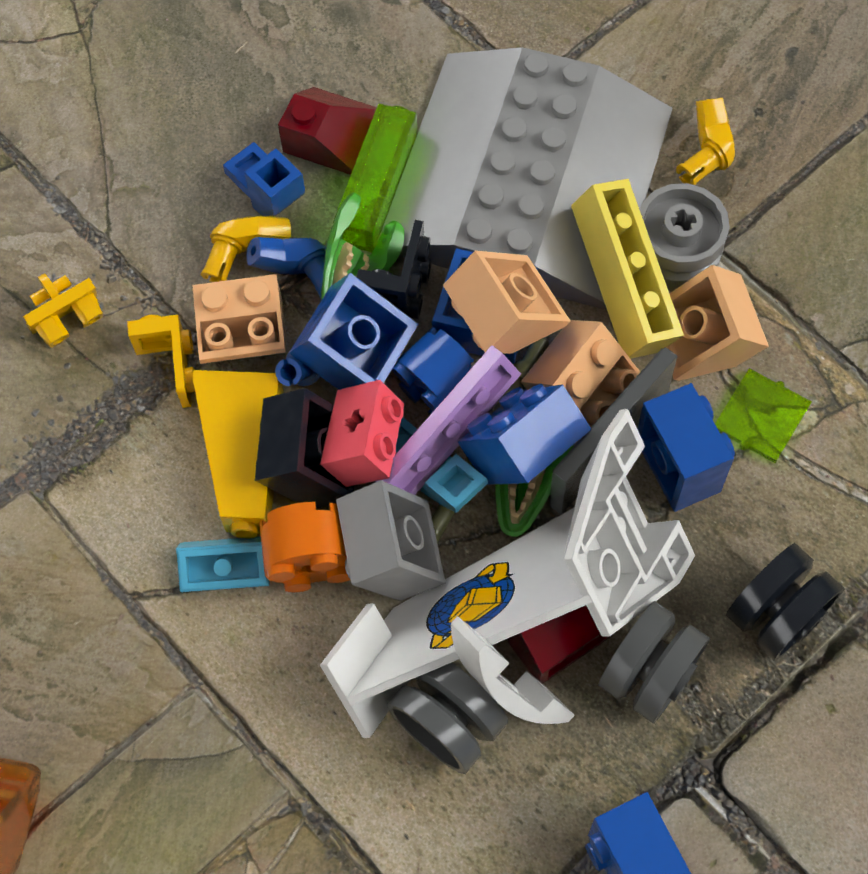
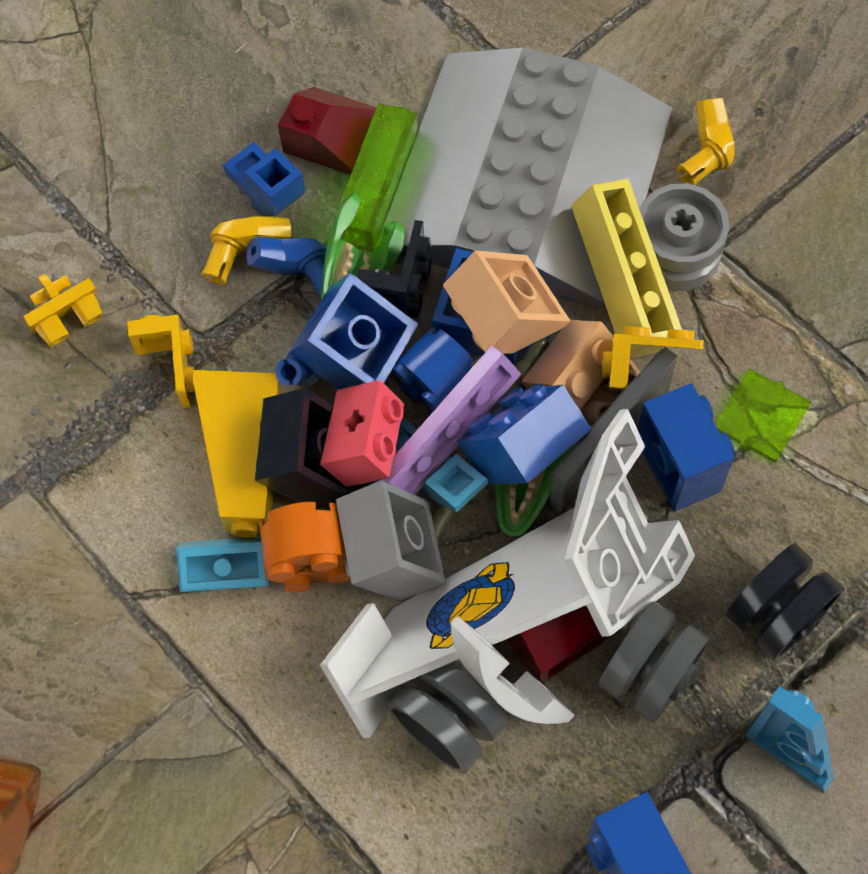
light nougat slope [192,274,286,364] -> none
light nougat slope [666,265,769,381] -> none
none -> yellow bracket [601,326,704,388]
none -> dark azure wing [745,686,834,793]

